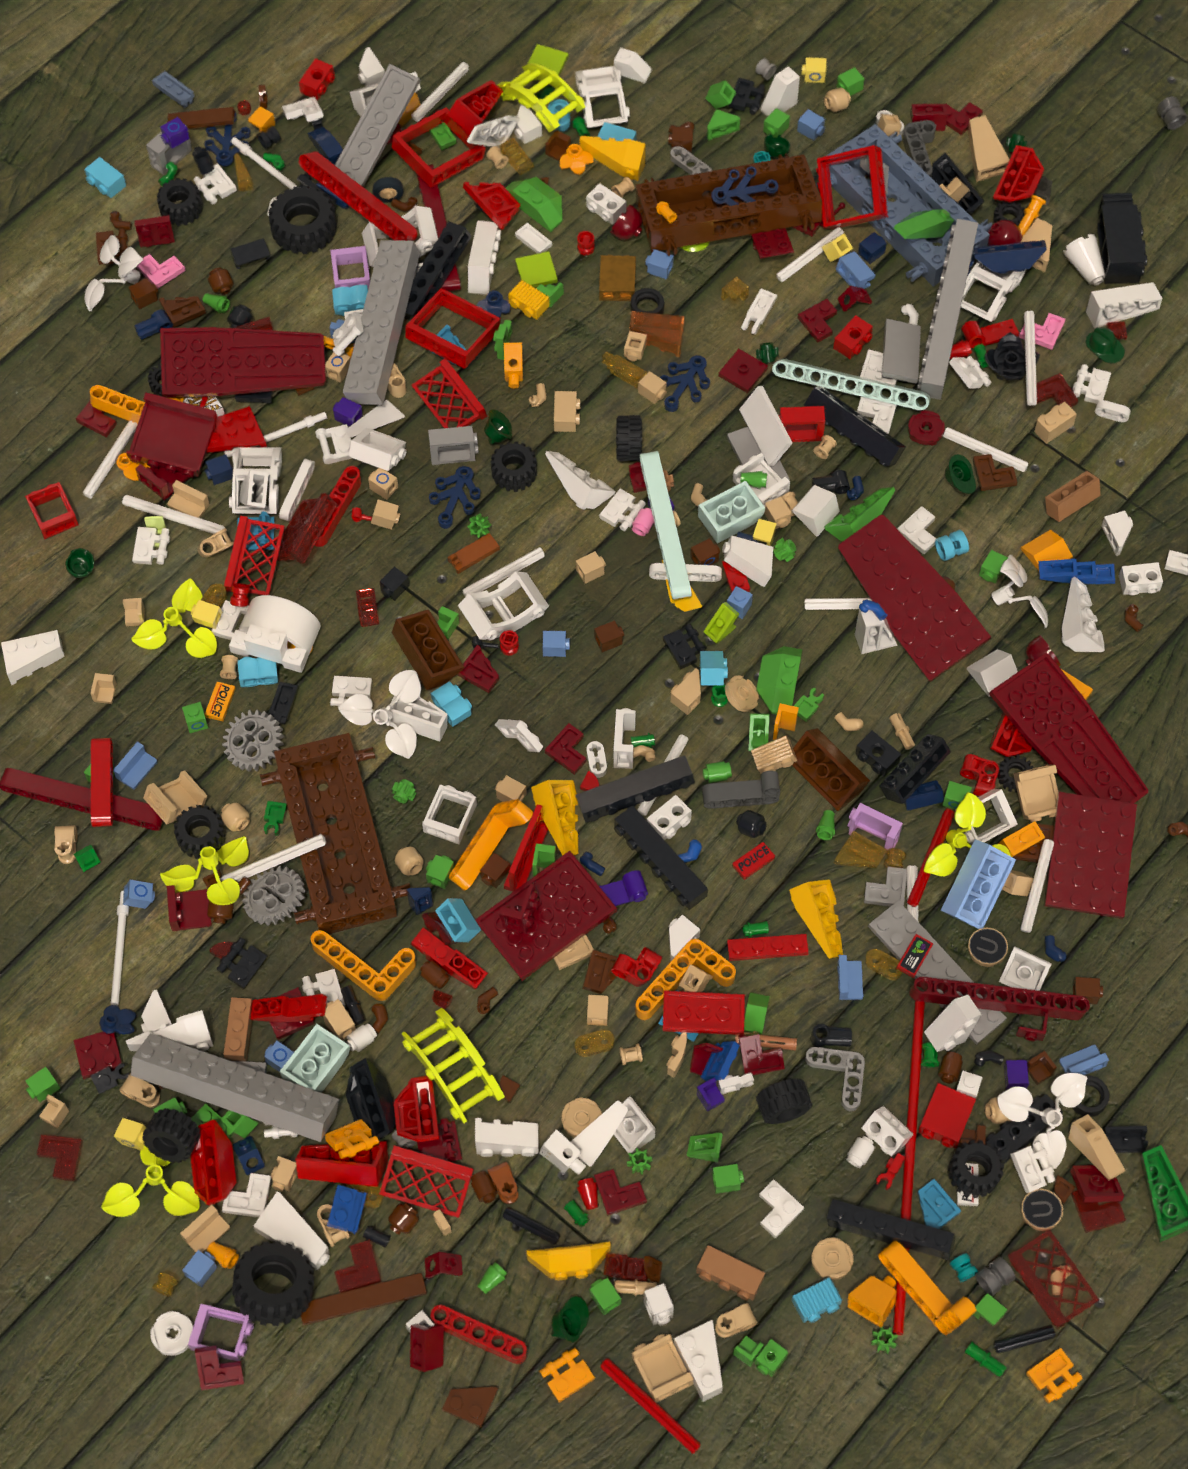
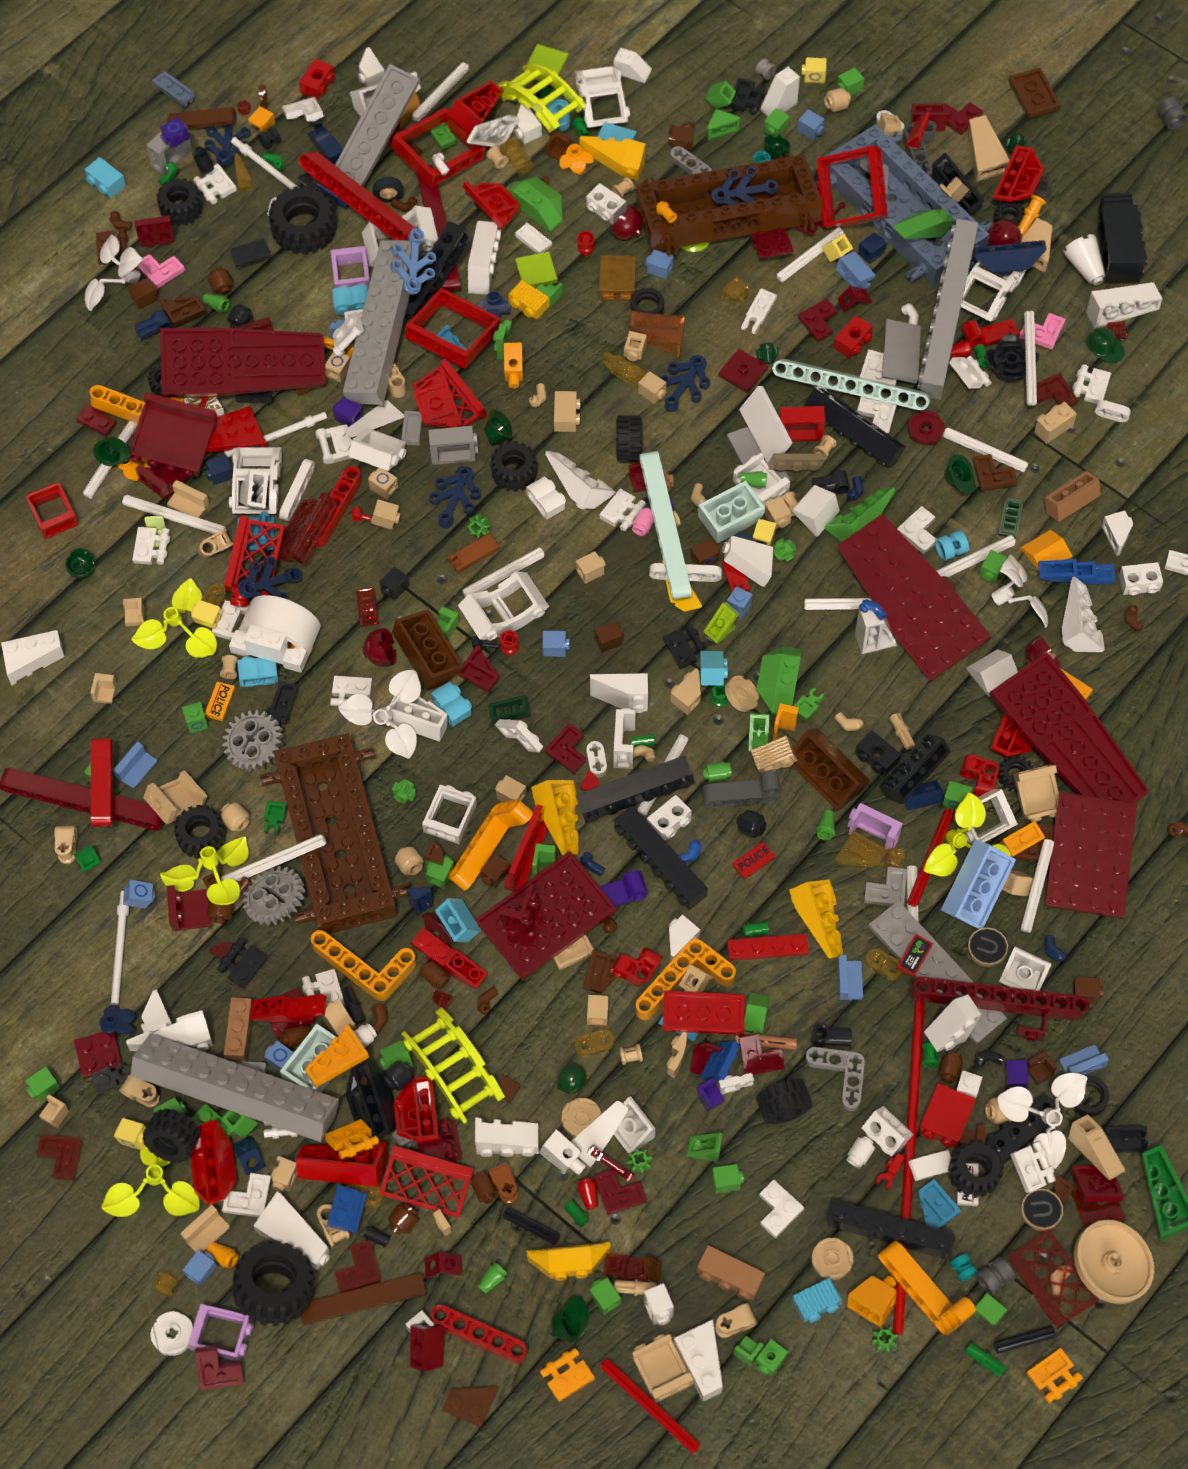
none -> dark green piece [93,436,131,466]
none -> dark blue plant [238,557,302,599]
none -> reddish brown brick [280,1025,311,1049]
none -> light orange wing [305,1024,369,1088]
none -> dark red cylinder [362,628,397,666]
none -> bright green brick [379,1040,413,1070]
none -> black head [383,1061,414,1091]
none -> medium blue plant [390,228,436,294]
none -> light grey tile [401,411,423,446]
none -> red wing [413,367,463,428]
none -> reddish brown tile [424,840,444,866]
none -> white arm [432,153,450,175]
none -> dark green slope [489,695,531,722]
none -> white brick [526,476,566,520]
none -> dark green hair [557,1063,586,1095]
none -> dark red bar [587,1144,636,1183]
none -> white slope [590,673,648,713]
none -> dark tan plate [768,453,826,471]
none -> red slope [906,111,930,148]
none -> white slope [909,1150,951,1181]
none -> white axle [936,535,1016,577]
none -> dark green slope [998,498,1024,539]
none -> reddish brown plate [1009,67,1061,119]
none -> tan dish [1074,1220,1154,1304]

